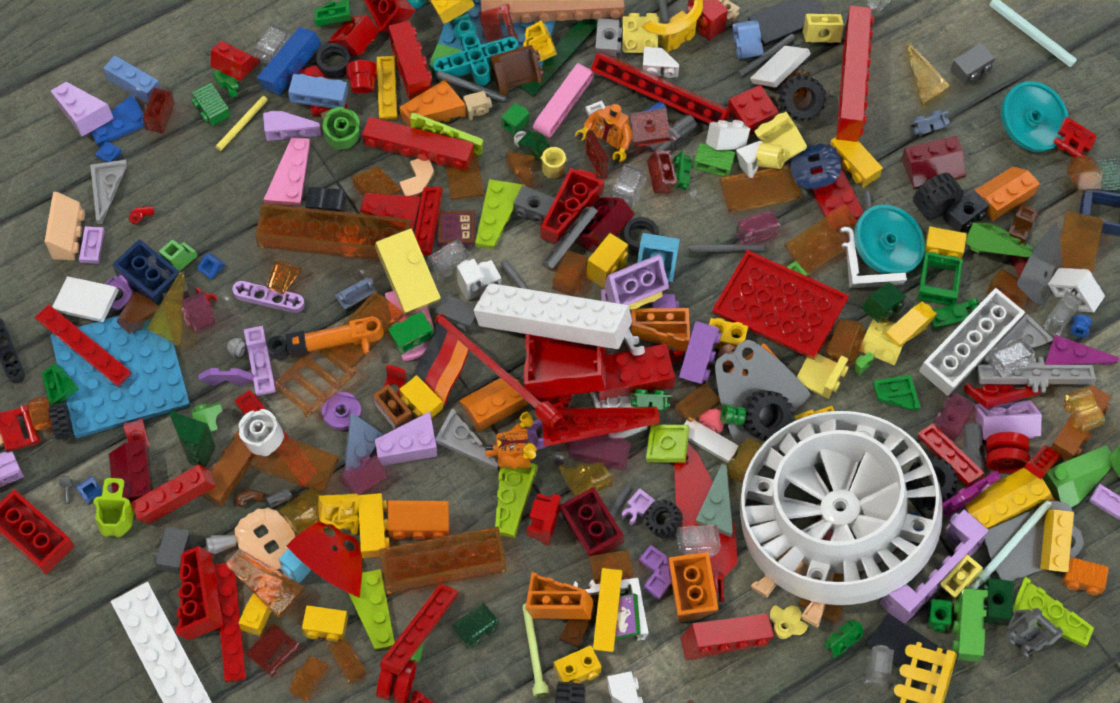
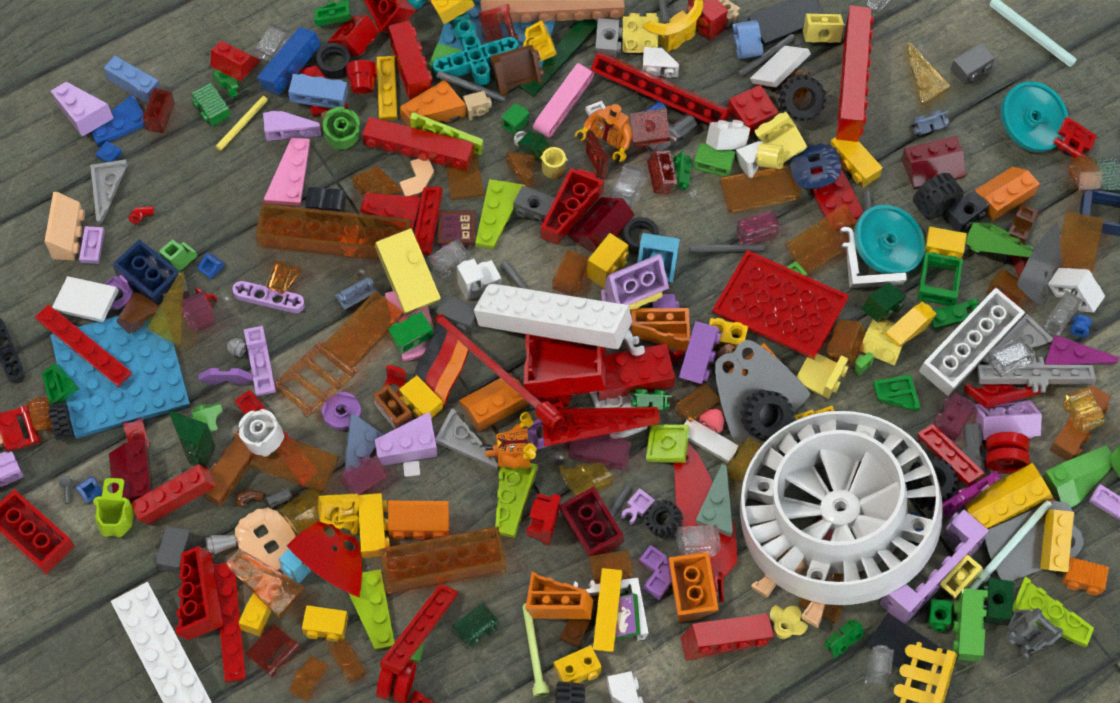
orange piece [267,316,384,361] -> none
dark grey tile [541,207,597,269] -> none
green wheel [720,404,746,426] -> none
red tile [1024,445,1061,479] -> none
none -> white sticker [403,461,420,477]

